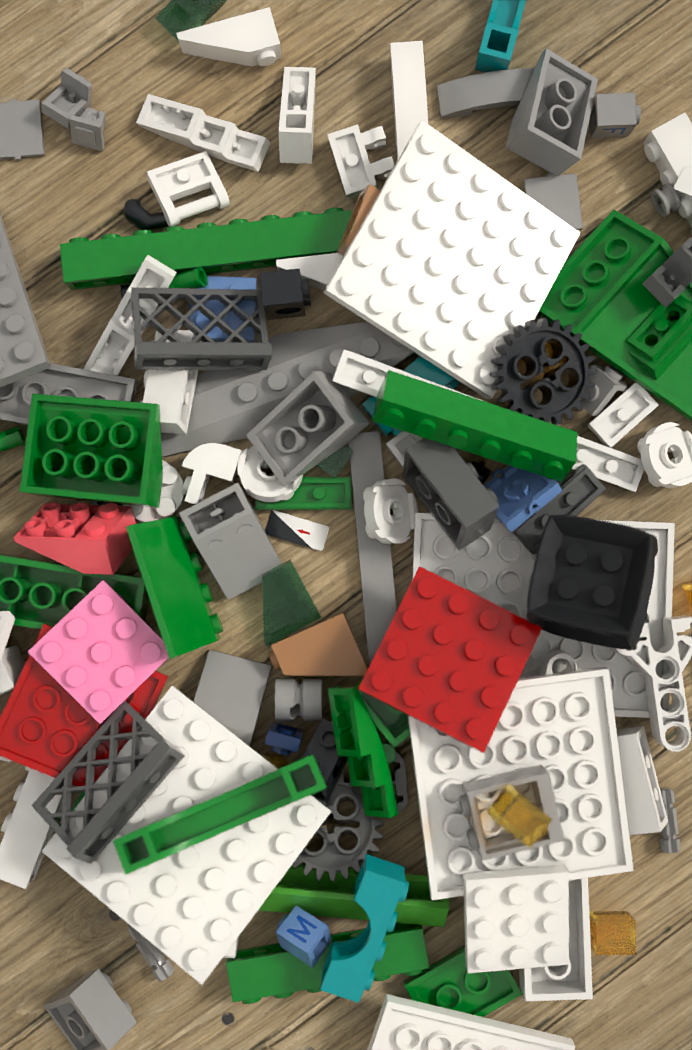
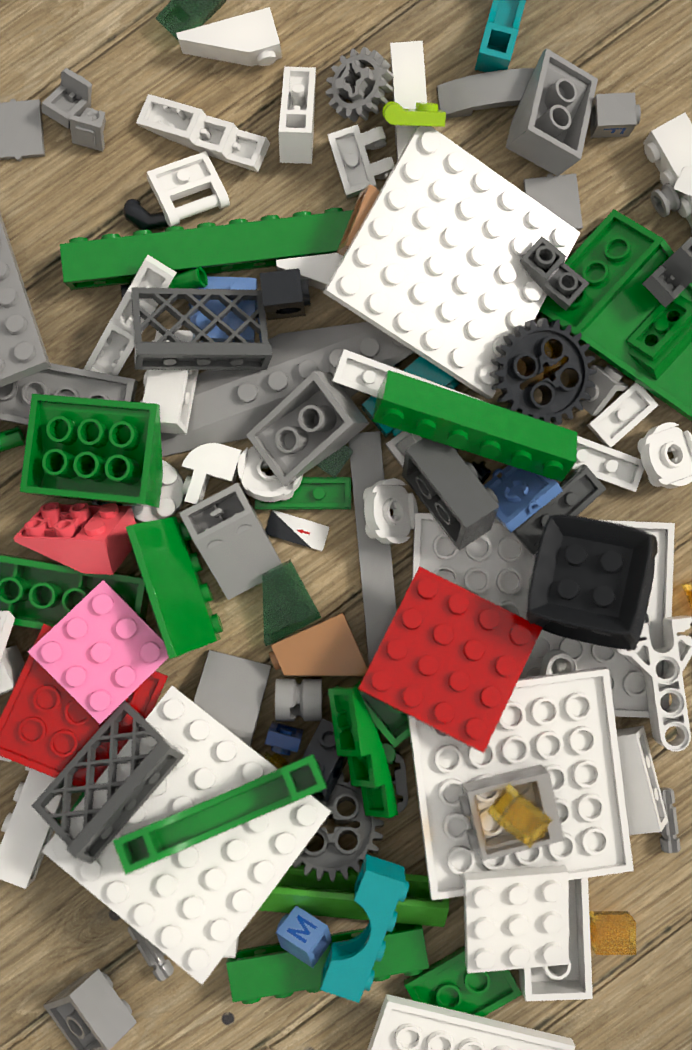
none -> light grey gear [325,47,394,122]
none -> lime plate [382,101,446,127]
none -> dark grey slope [520,236,589,311]

